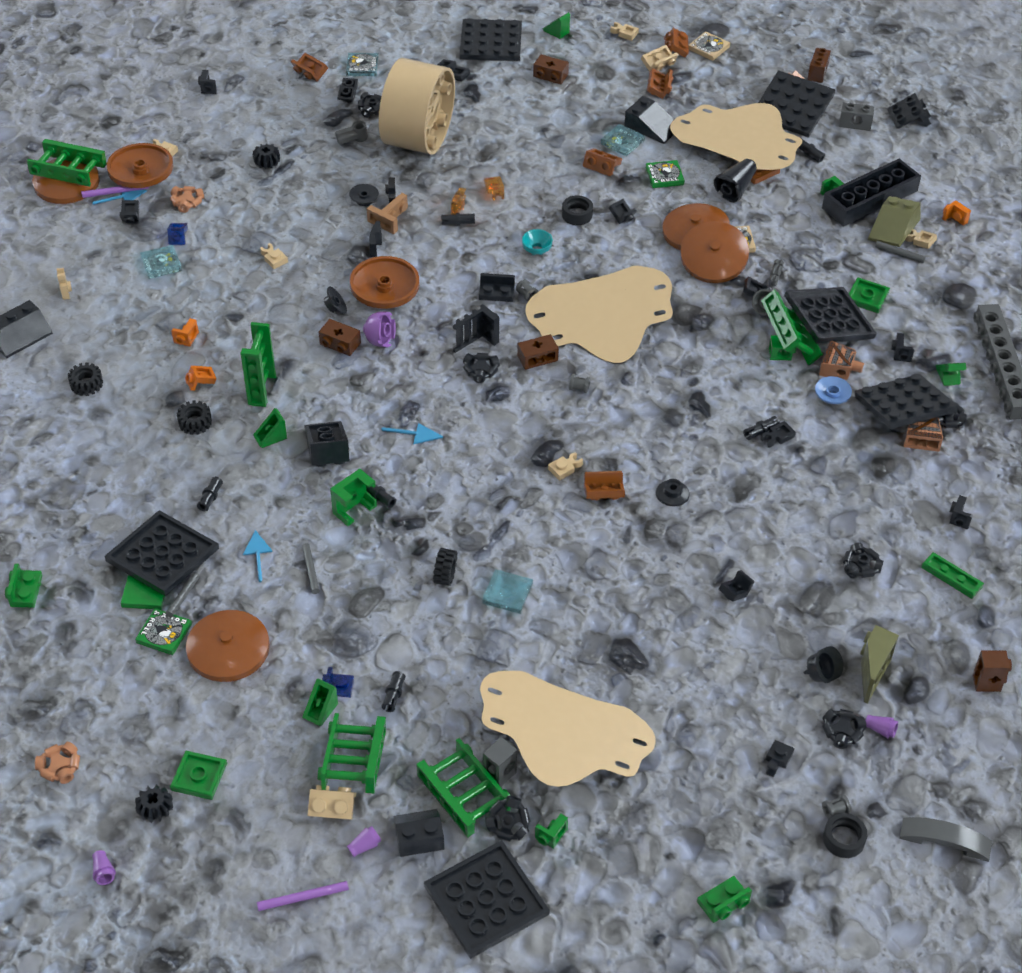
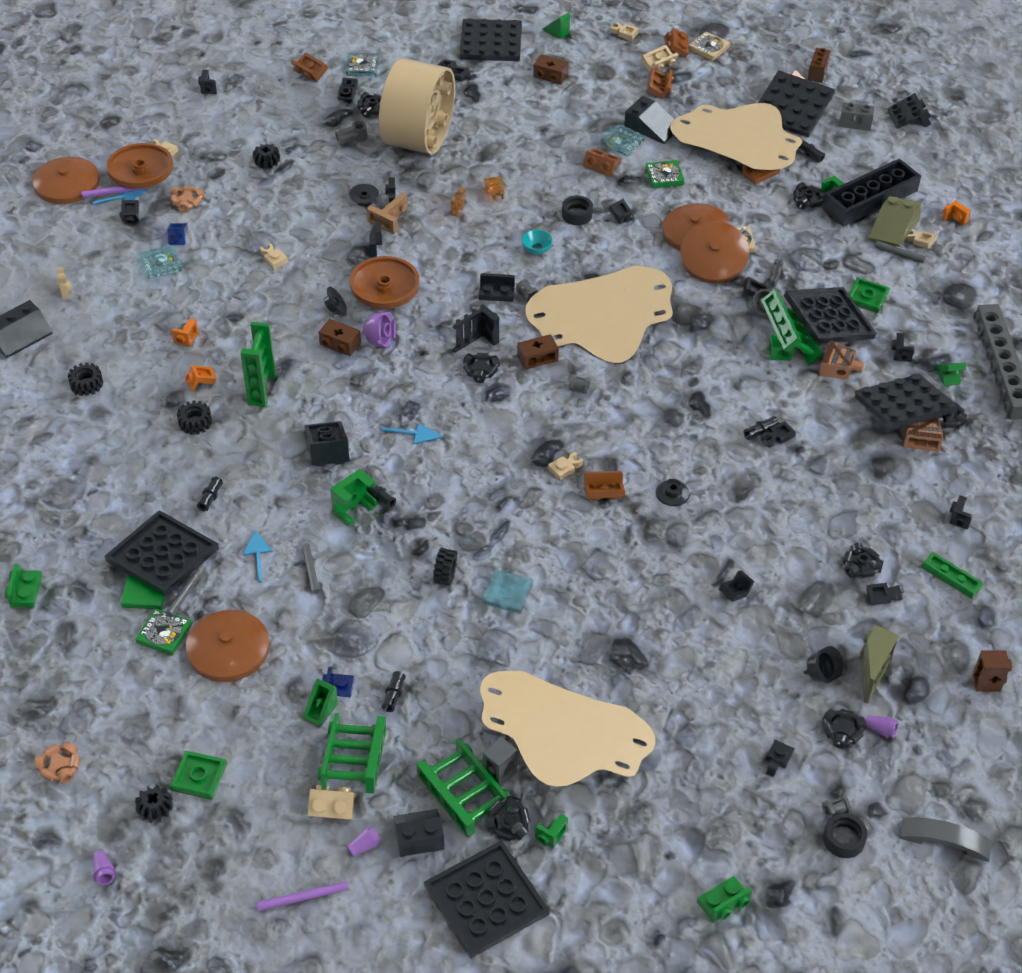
green fence [27,139,107,187] -> none
green slope [253,408,287,448] -> none
black pin [441,213,475,226] -> none
black cone [714,159,757,203] -> none
medium blue dish [815,376,852,404] -> none
none -> black piece [793,182,826,210]
none -> black plate [866,583,904,606]

